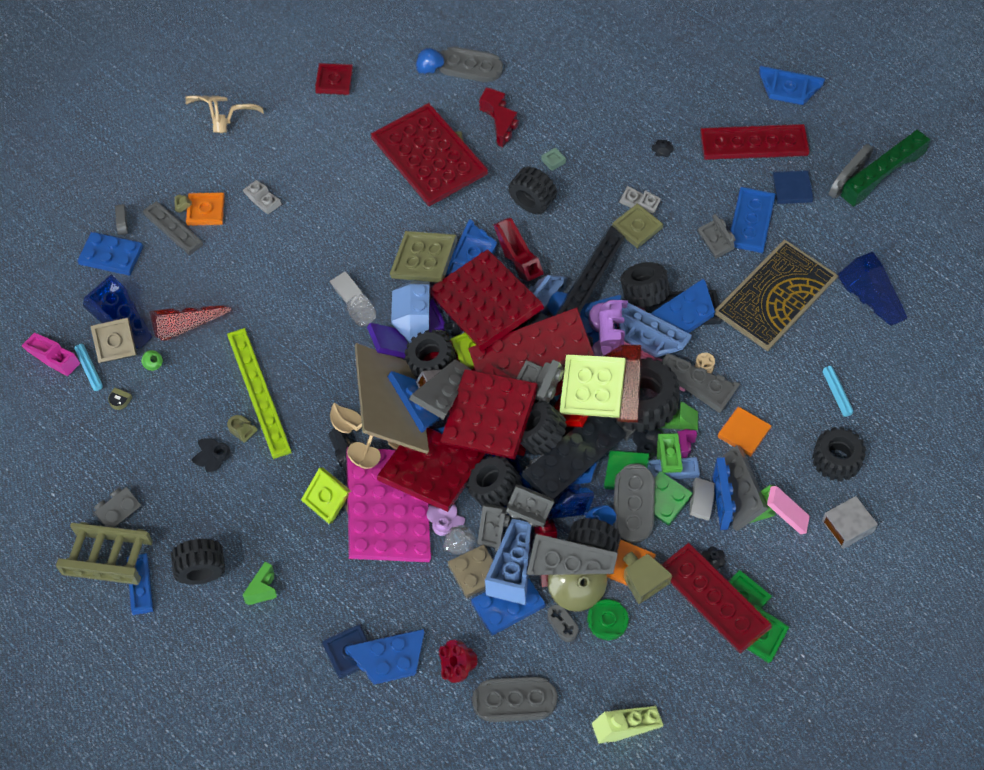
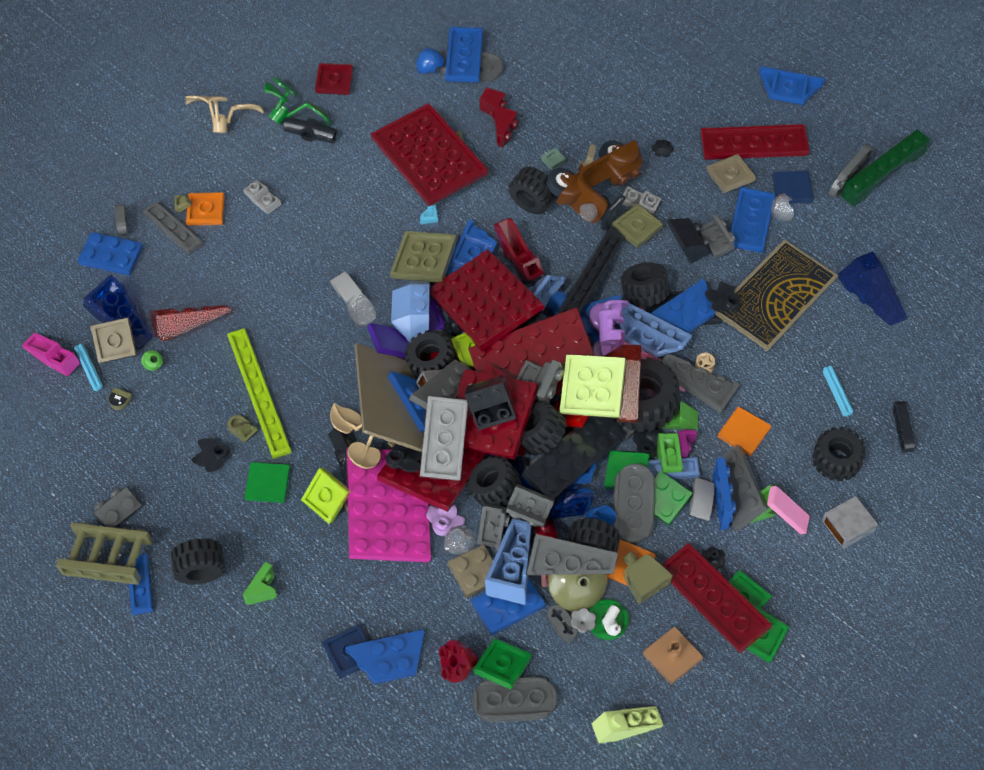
none -> green tile [245,462,290,503]
none -> green plant [264,76,331,127]
none -> black piece [283,117,337,144]
none -> black plate [386,444,422,472]
none -> medium azure tile [420,204,438,224]
none -> light grey tile [420,396,468,481]
none -> blue tile [445,27,483,83]
none -> black slope [465,375,516,431]
none -> green plate [474,638,531,690]
none -> reddish brown piece [547,140,642,230]
none -> light grey plant [571,608,596,633]
none -> white arm [602,605,621,636]
none -> medium nougat tile [643,627,703,685]
none -> black slope [666,218,710,264]
none -> black plate [705,281,741,312]
none -> dark tan plate [707,154,755,193]
none -> clear hair [771,193,794,222]
none -> black beam [893,401,915,453]

